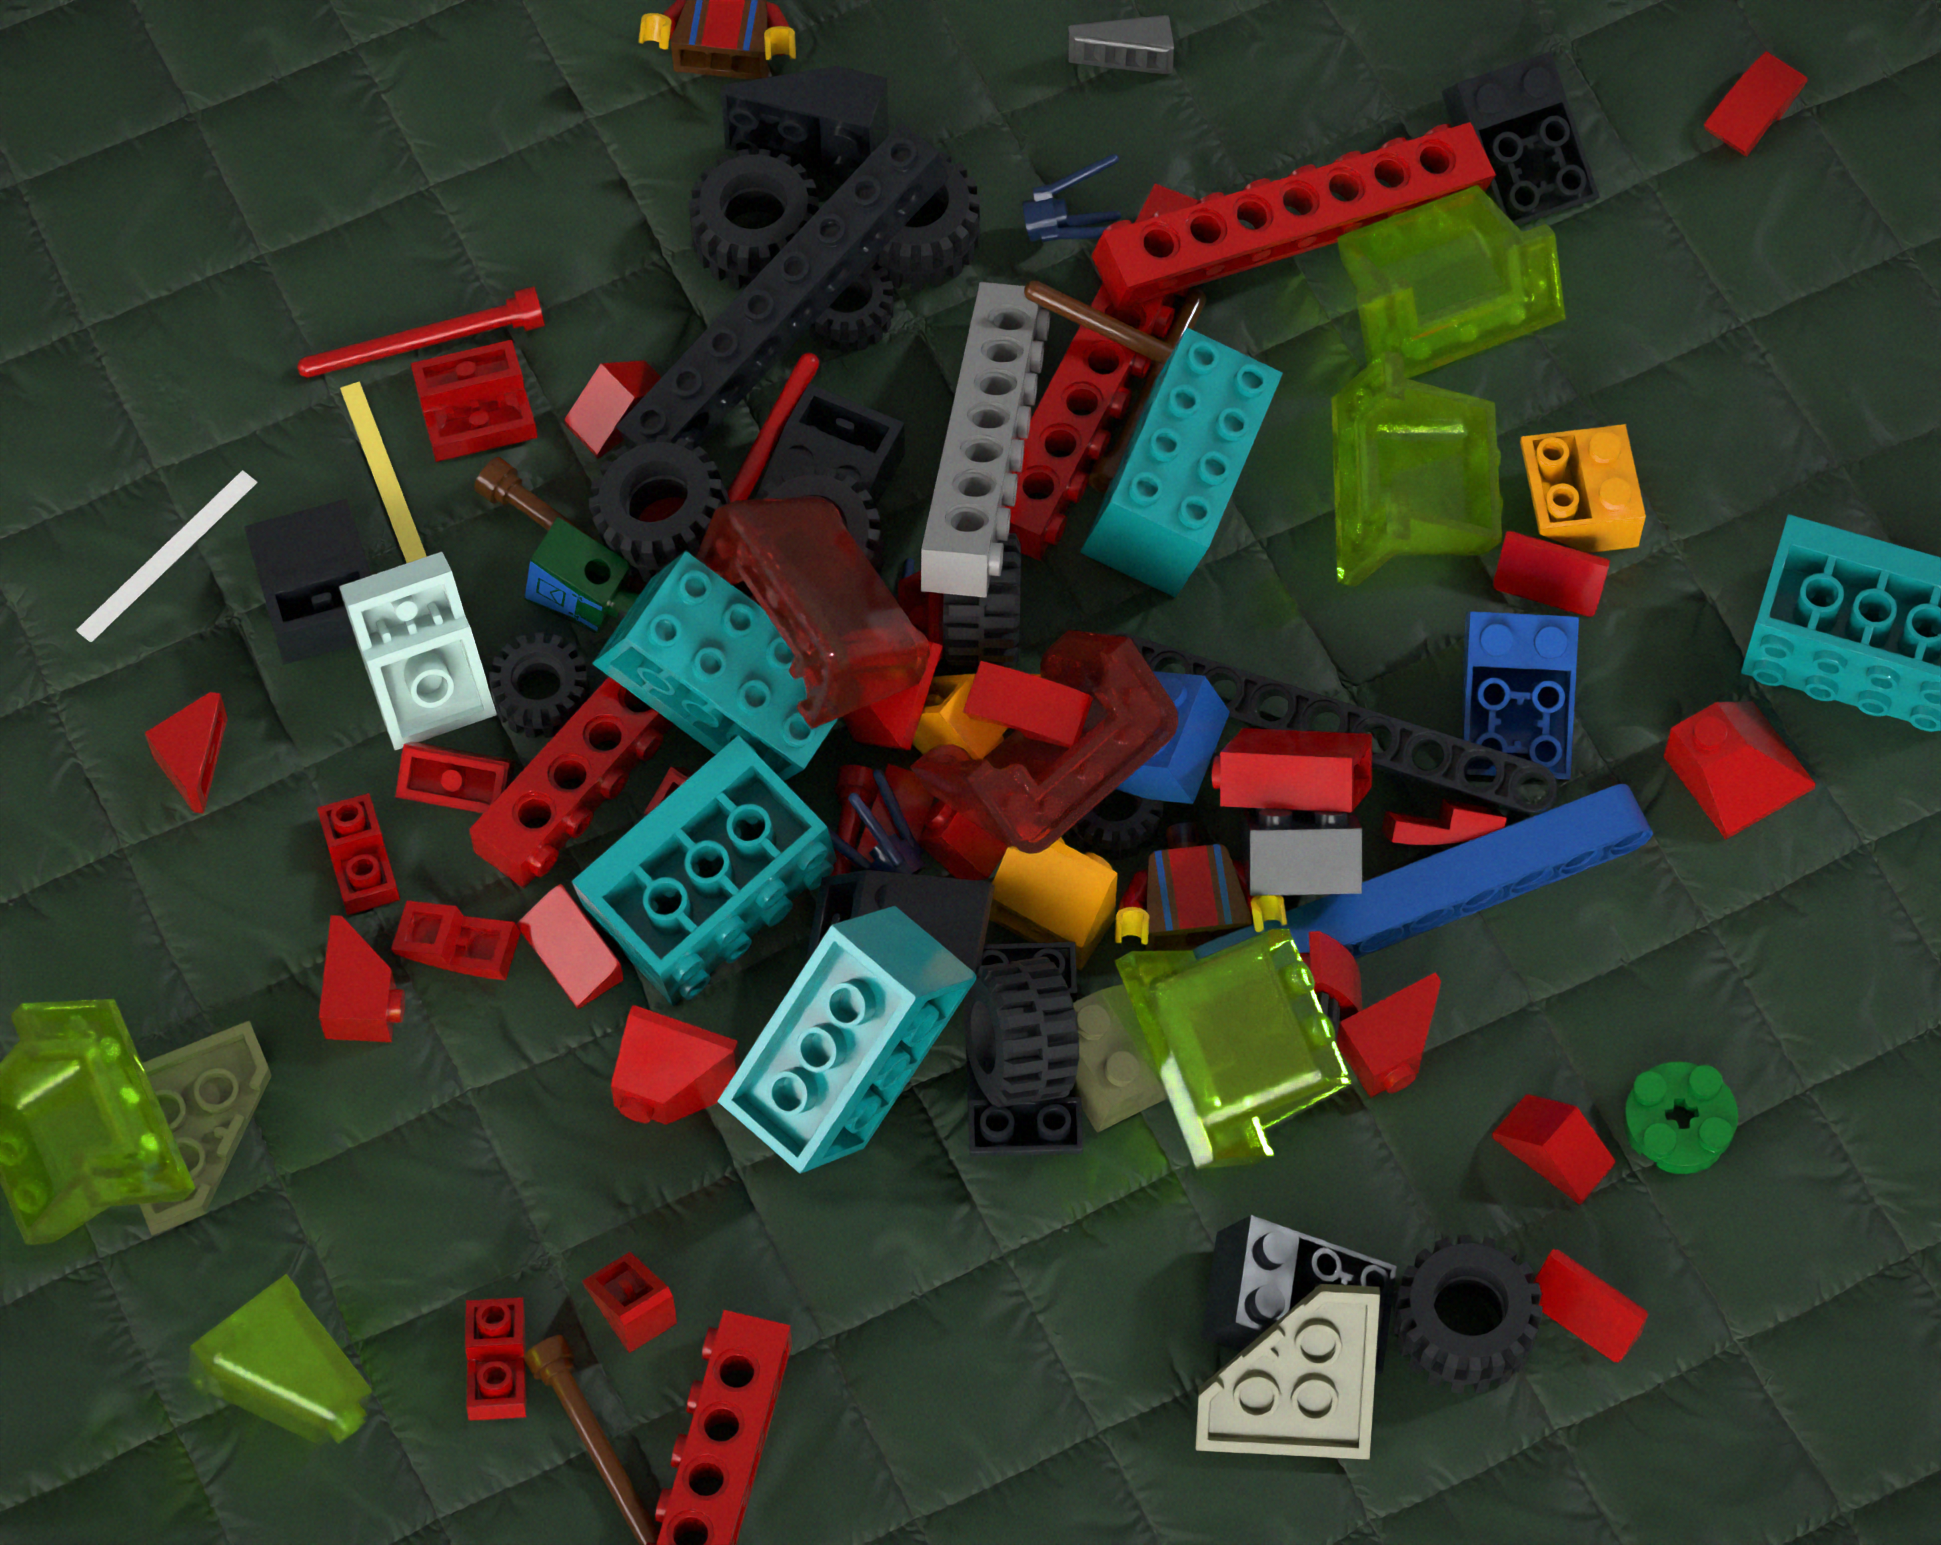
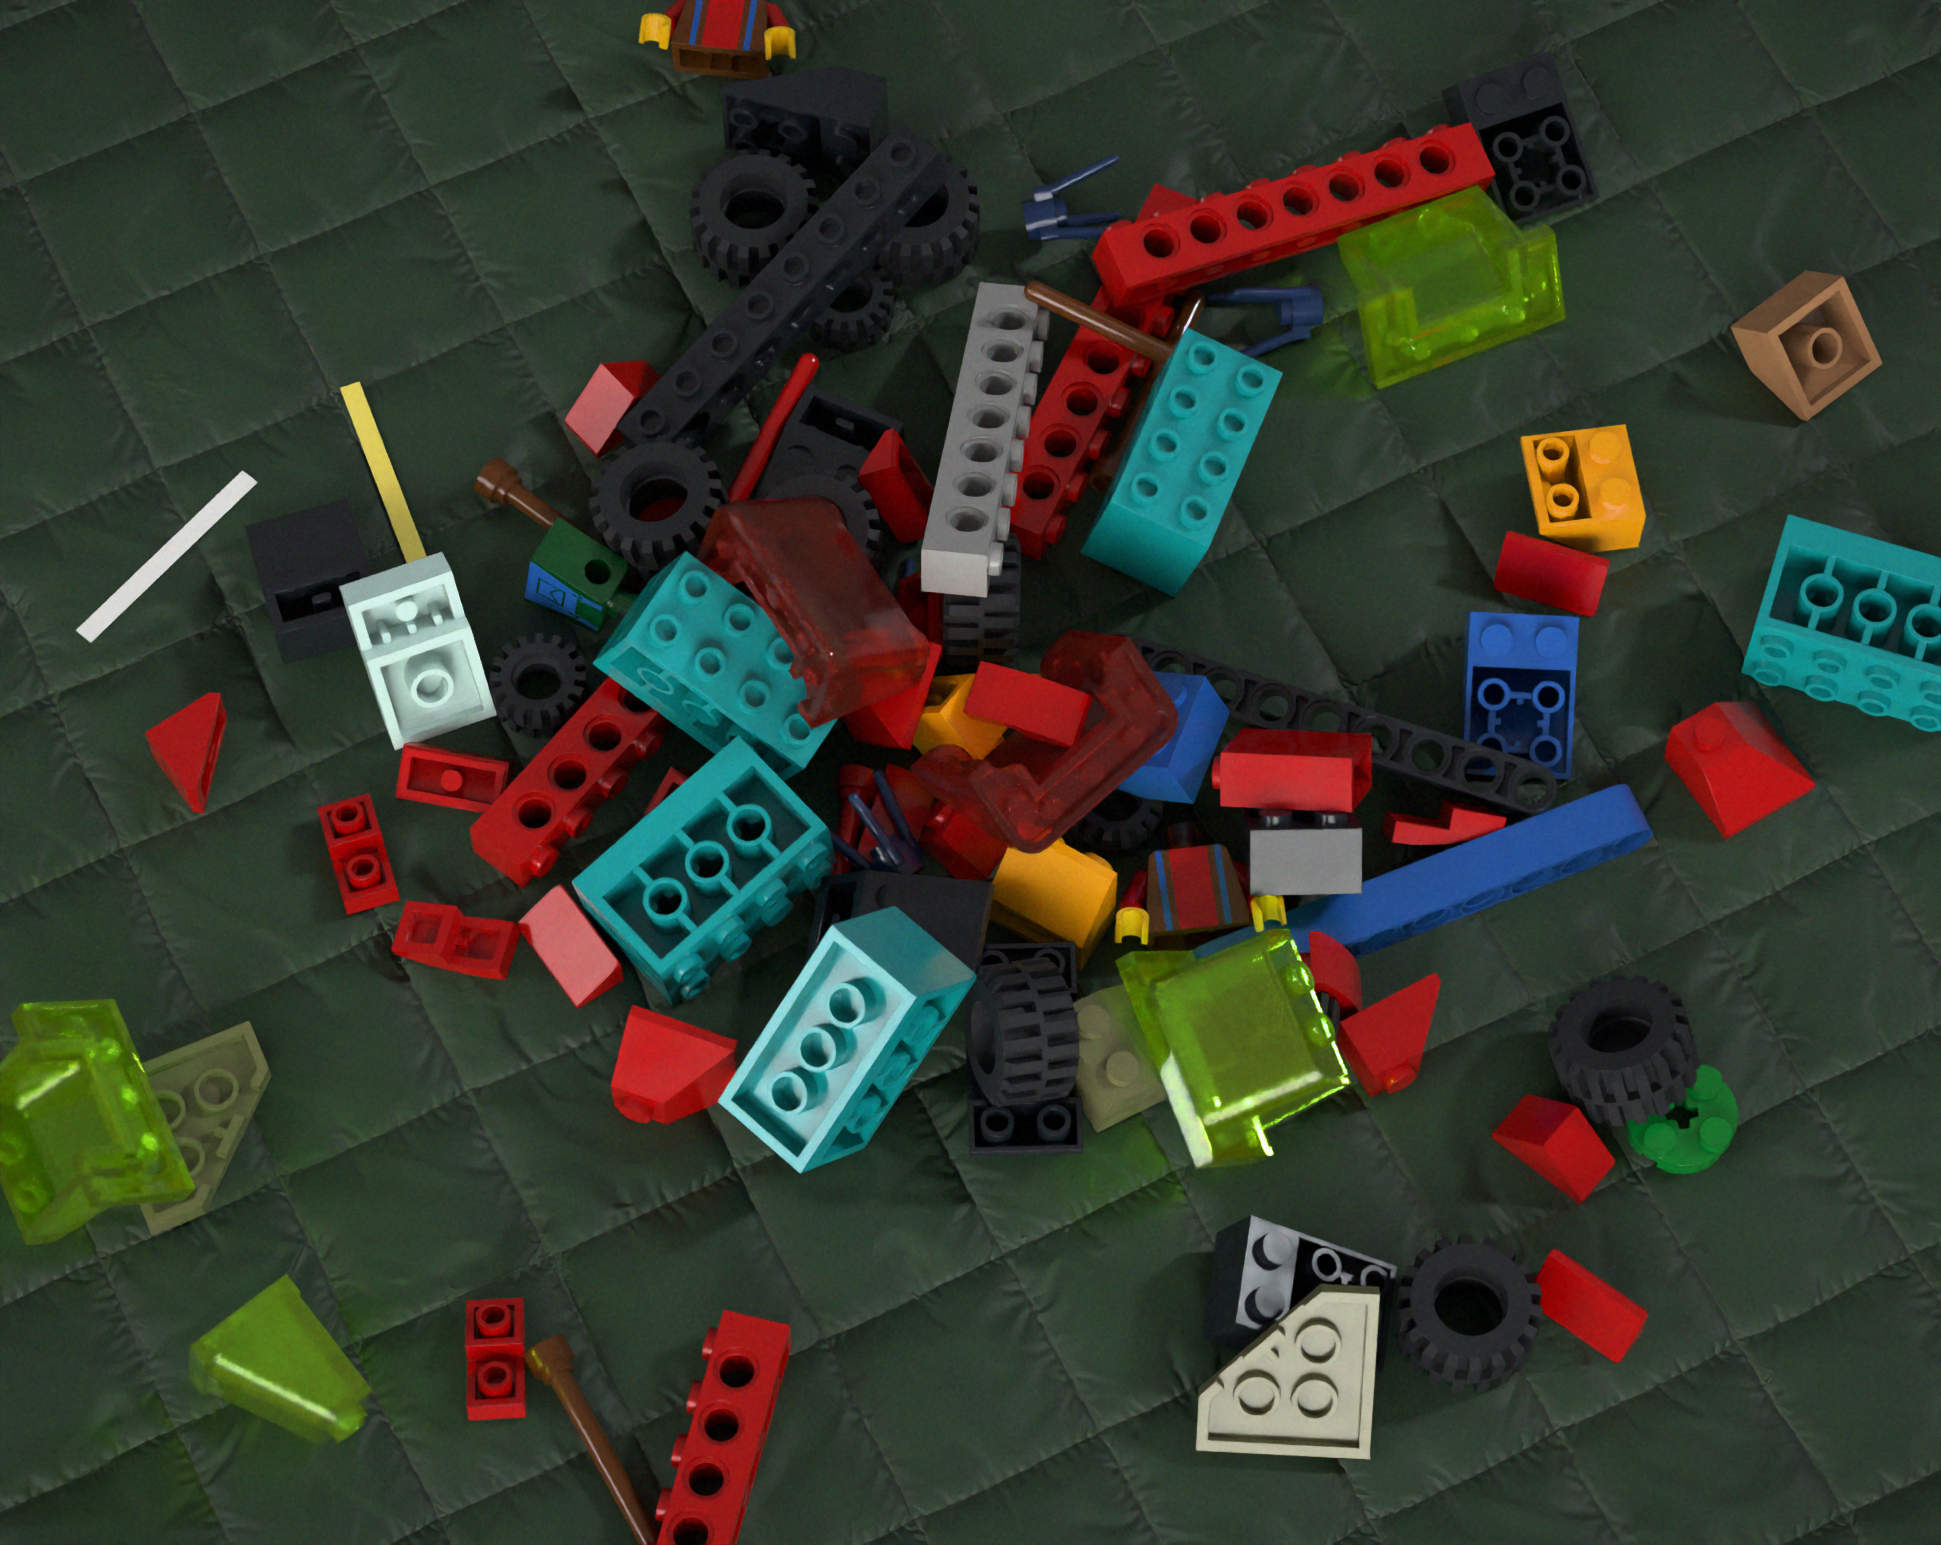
red piece [297,286,545,378] -> none
red slope [319,915,405,1042] -> none
red slope [410,340,538,462] -> none
red slope [582,1252,677,1353] -> none
dark grey slope [1067,15,1174,74] -> none
clear neon green windscreen [1331,350,1503,587] -> none
red slope [1704,51,1808,157] -> none
none -> red slope [858,428,934,543]
none -> dark blue plant [1206,284,1324,358]
none -> black tyre [1548,975,1700,1126]
none -> medium nougat slope [1730,270,1883,421]

